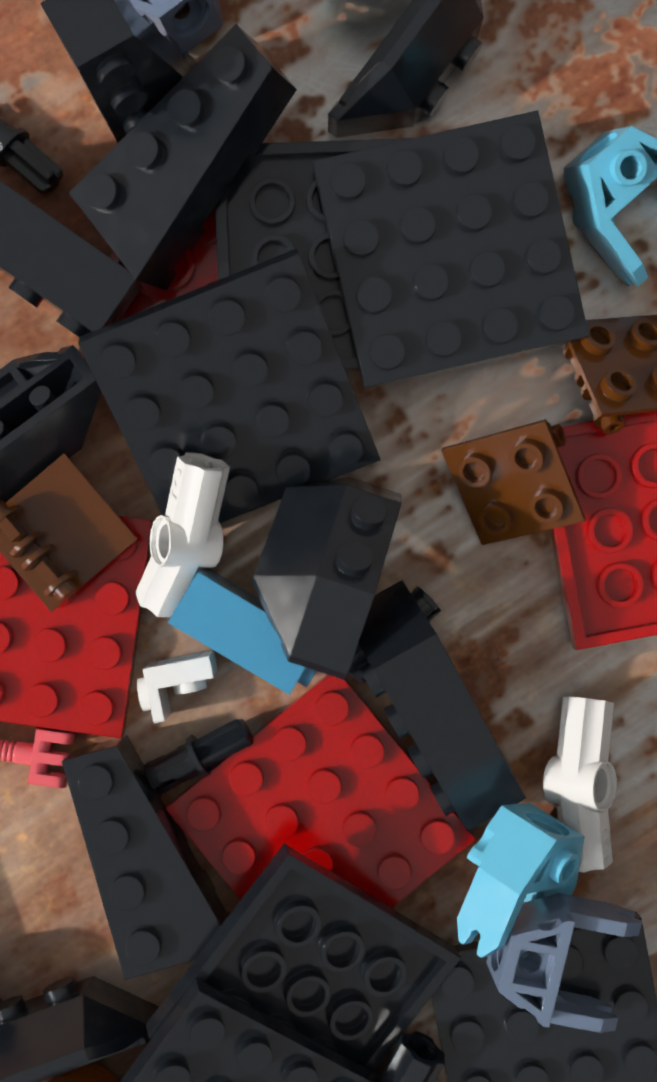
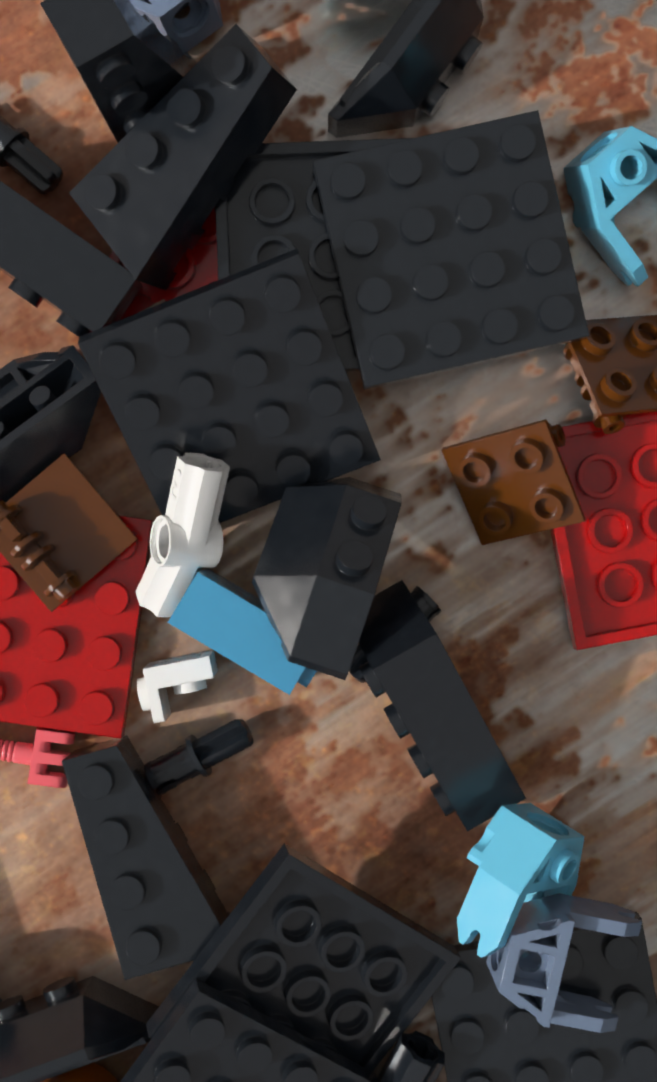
red plate [166,674,476,908] -> none
white piece [543,697,617,873] -> none

